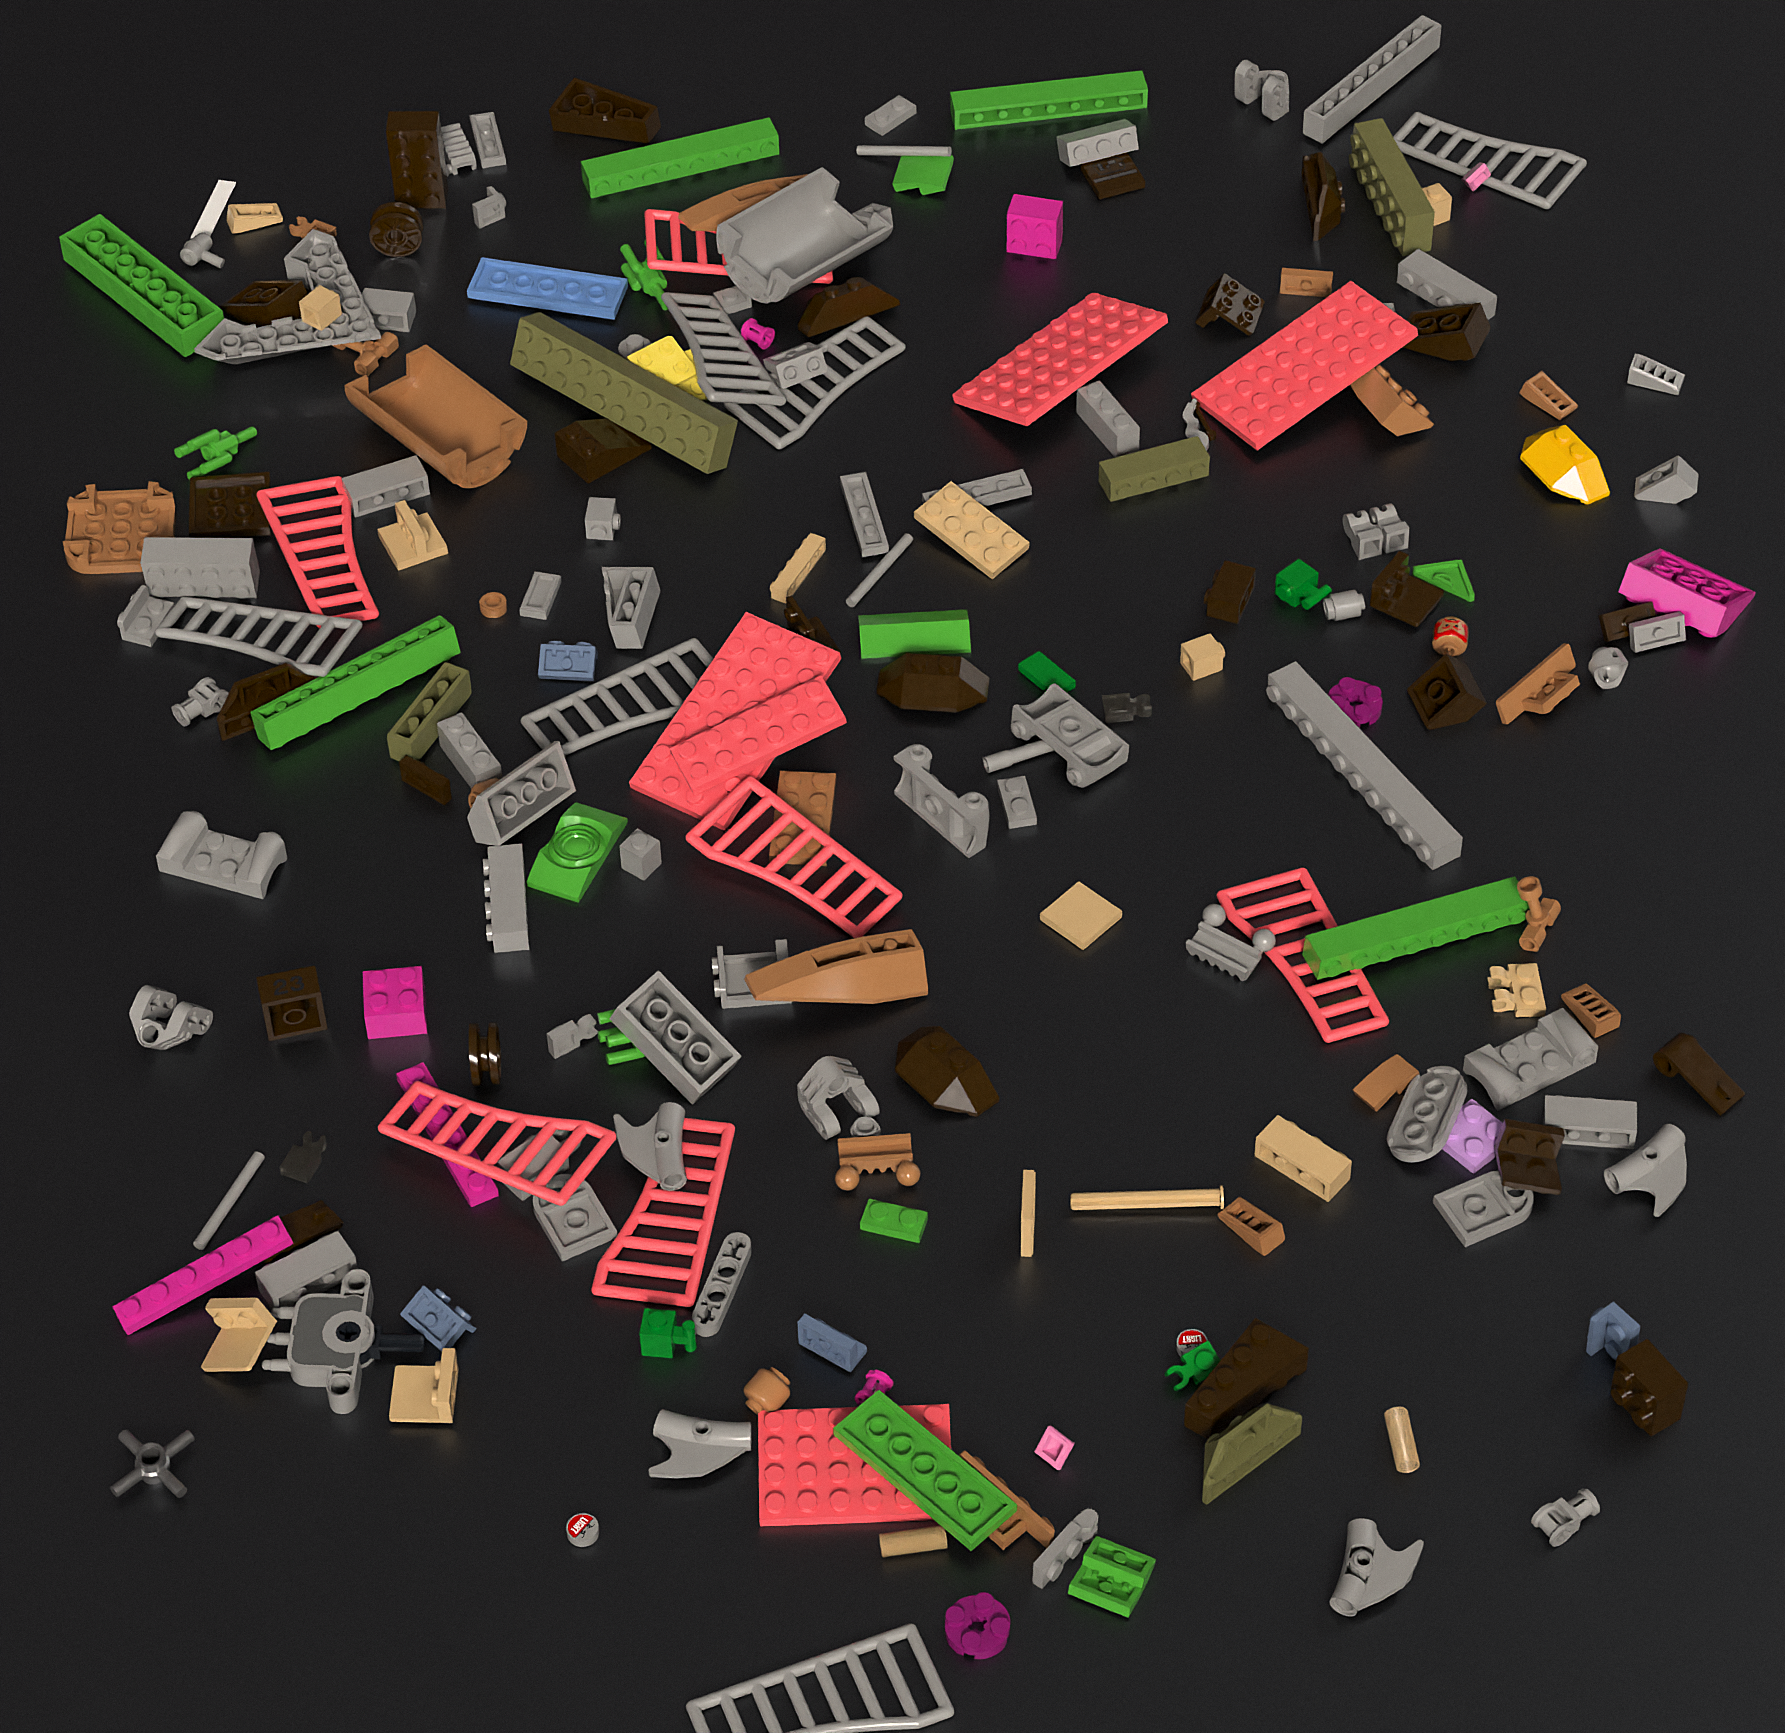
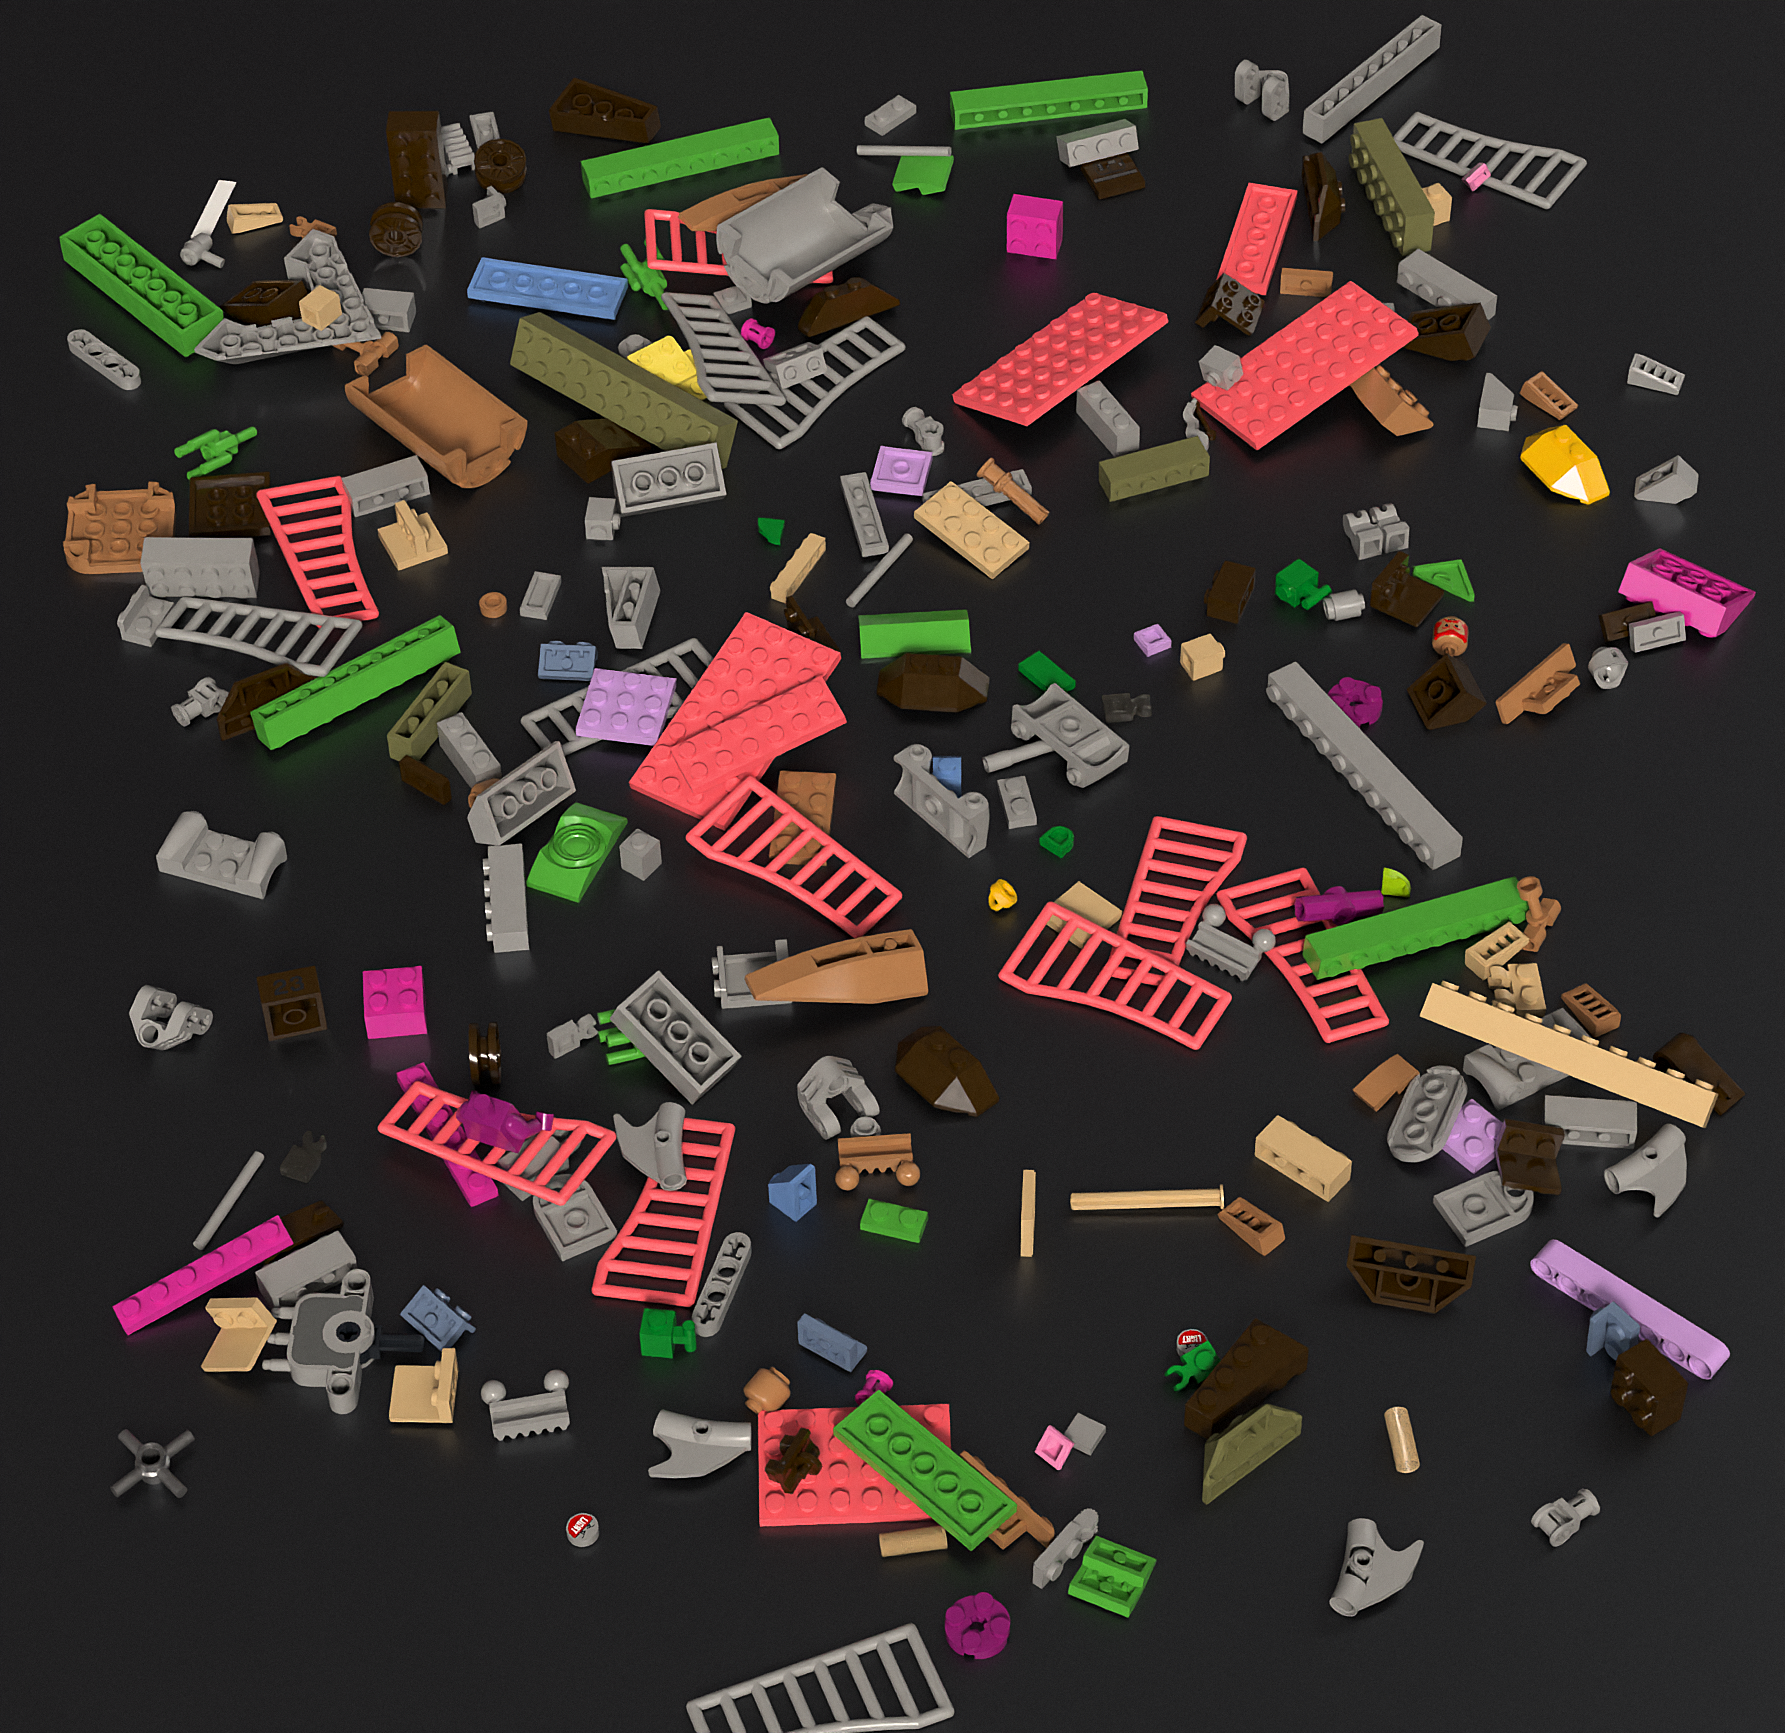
none -> light grey beam [67,329,141,390]
none -> magenta torso [456,1090,554,1154]
none -> dark brown wheel [474,139,527,194]
none -> light grey gear [481,1369,570,1441]
none -> lavender plate [576,668,676,746]
none -> light grey slope [611,443,727,517]
none -> green tile [758,517,785,545]
none -> dark brown hips [765,1428,823,1494]
none -> medium blue slope [768,1164,817,1222]
none -> lavender plate [870,446,933,496]
none -> light grey connector [902,407,945,456]
none -> medium blue slope [933,756,961,798]
none -> medium nougat pin [977,457,1050,525]
none -> yellow tile [988,879,1017,911]
none -> coral bar [998,901,1232,1050]
none -> green tile [1039,826,1074,858]
none -> light grey tile [1064,1413,1106,1456]
none -> coral bar [1108,816,1247,986]
none -> lavender tile [1134,623,1171,657]
none -> light grey brick [1199,345,1244,391]
none -> coral plate [1216,183,1298,295]
none -> magenta piece [1294,886,1384,925]
none -> dark brown wedge [1346,1235,1476,1313]
none -> lime tile [1381,868,1411,897]
none -> tan brick [1420,980,1719,1128]
none -> tan slope [1465,921,1529,980]
none -> light grey slope [1477,373,1518,431]
none -> lavender beam [1530,1239,1730,1380]

